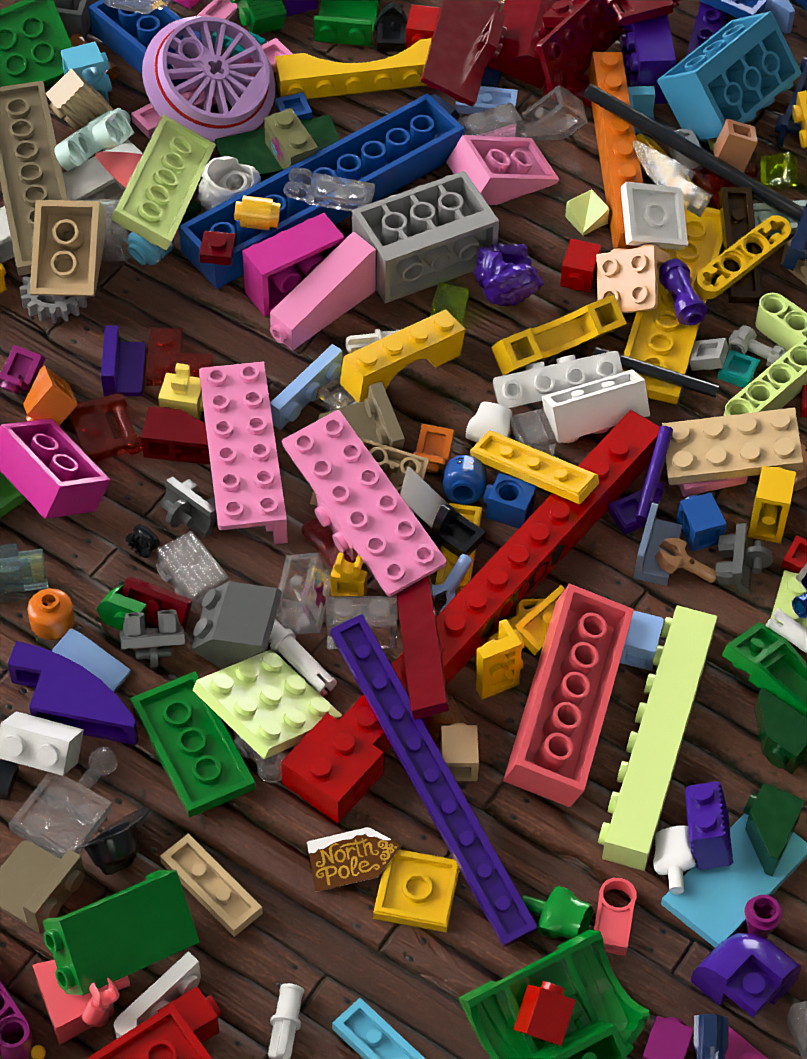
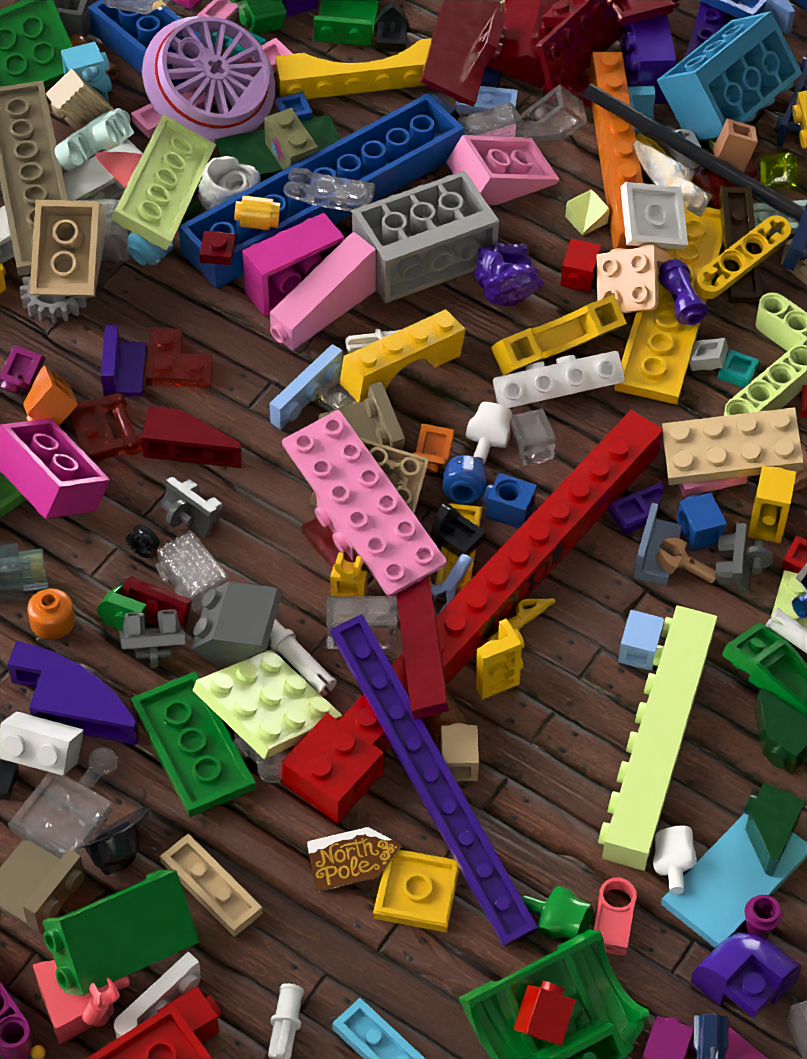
light blue slope [52,628,131,693] -> none
light yellow brick [158,363,204,420] -> none
bright pink bracket [199,361,288,544] -> none
clear brick [276,552,331,635] -> none
white sticker [400,467,448,528] -> none
red brick [406,4,440,49] -> none
clear neon green slope [431,282,470,325] -> none
yellow tile [470,430,599,504] -> none
coral brick [503,583,634,807] -> none
yellow plate [512,585,565,656] -> none
white brick [541,369,650,443] -> none
black bar [593,347,720,398] -> none
dark purple bar [635,426,673,522] -> none
dark purple brick [685,781,733,870] -> none
light grey bar [728,326,787,367] -> none

